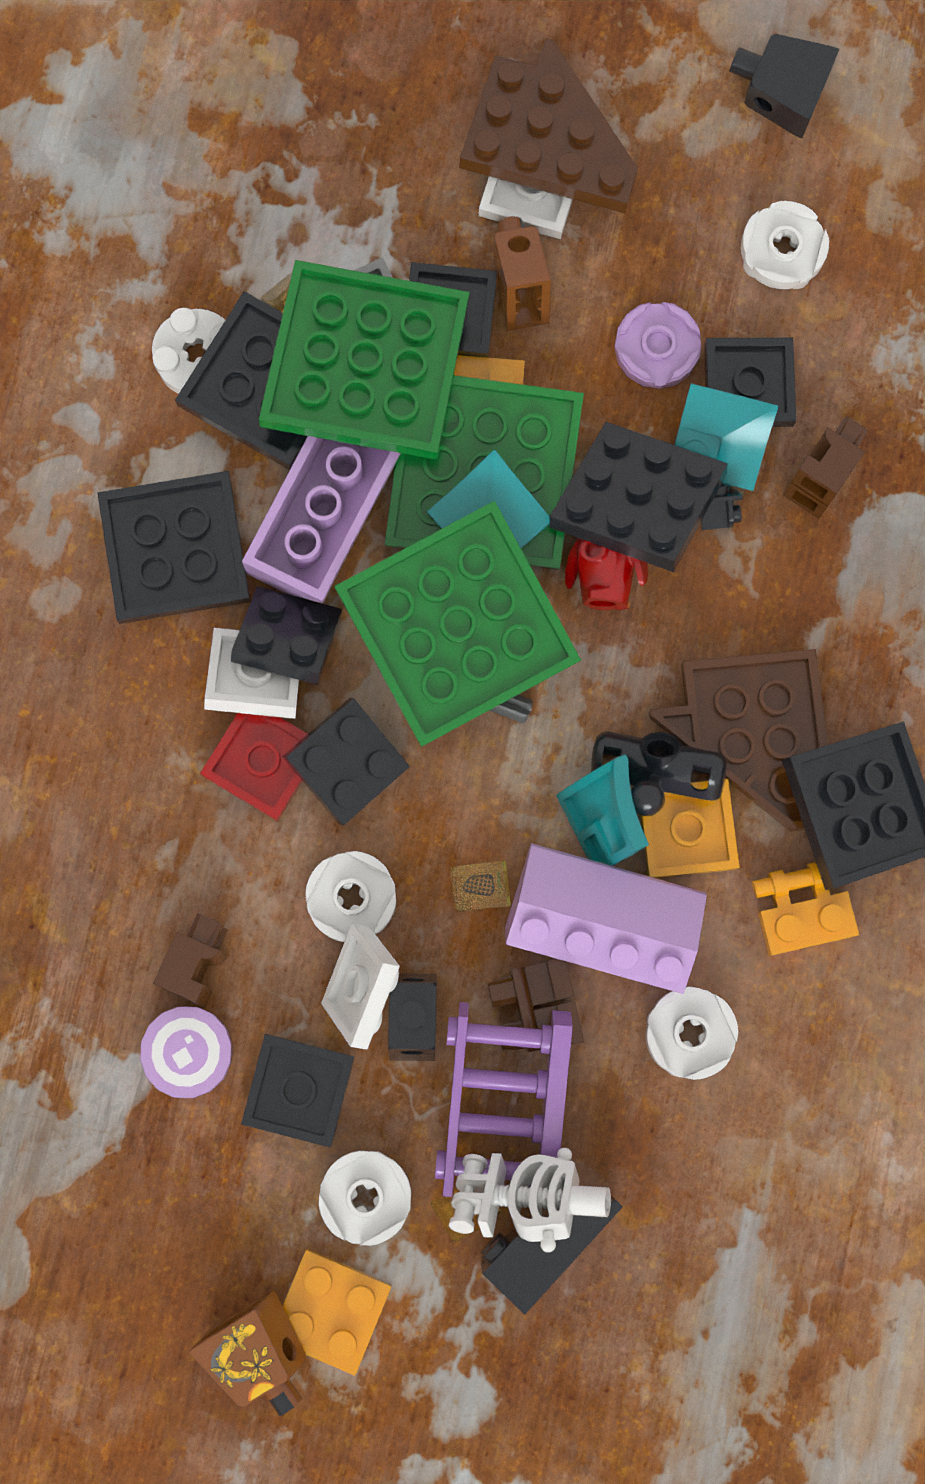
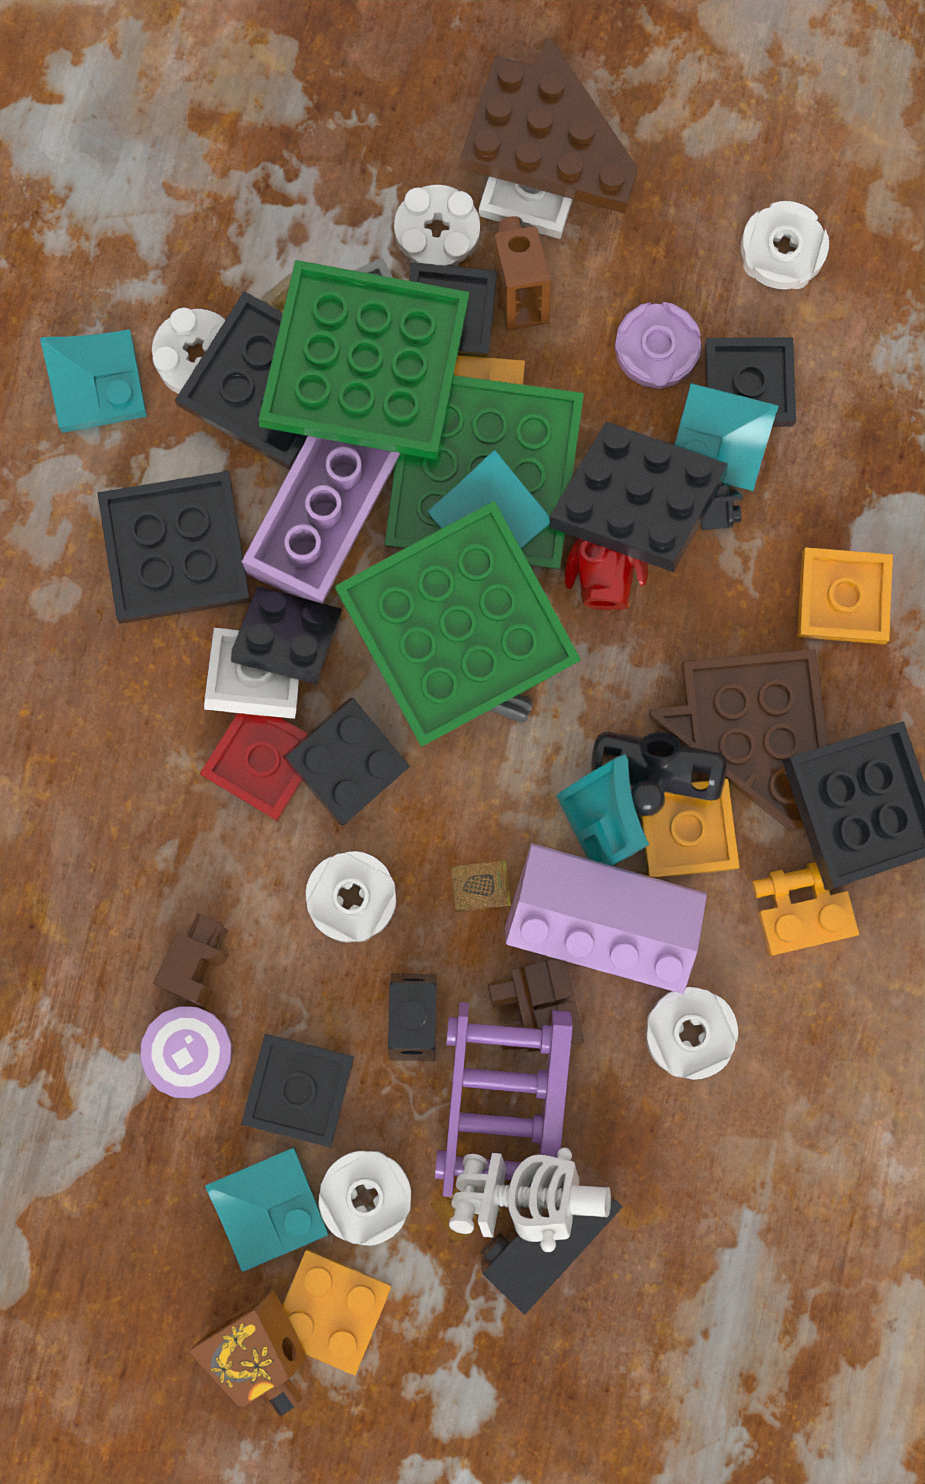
white plate [321,922,400,1050] -> none
black torso [729,34,840,138] -> none
reddish brown hips [783,416,868,519] -> none
none -> teal plate [40,329,148,433]
none -> teal plate [205,1147,329,1272]
none -> white plate [394,185,480,267]
none -> light orange plate [797,547,893,644]

